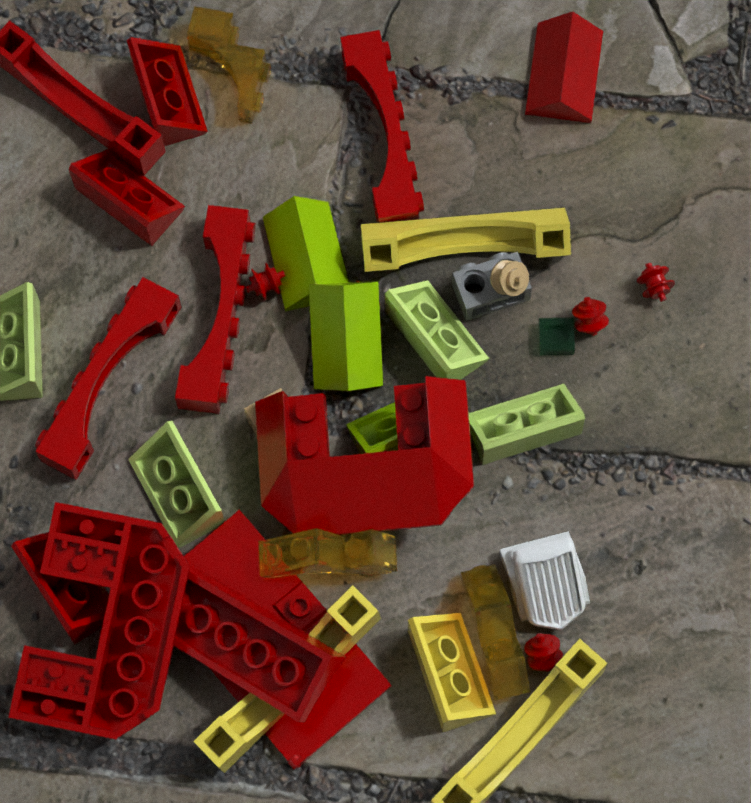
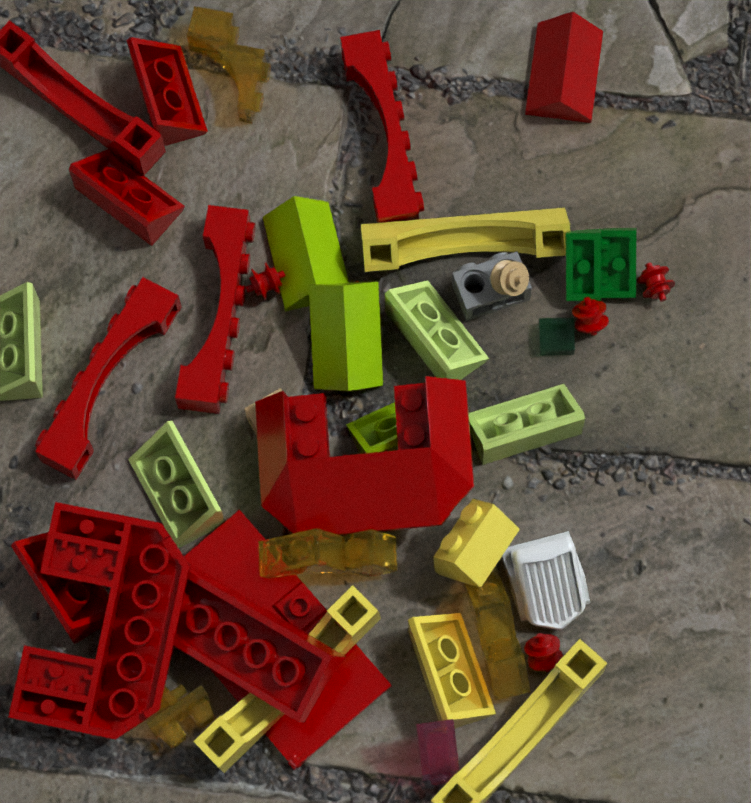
none -> clear yellow hips [147,684,216,749]
none -> clear pink slope [416,719,459,785]
none -> light yellow slope [433,499,520,588]
none -> green slope [566,228,637,301]

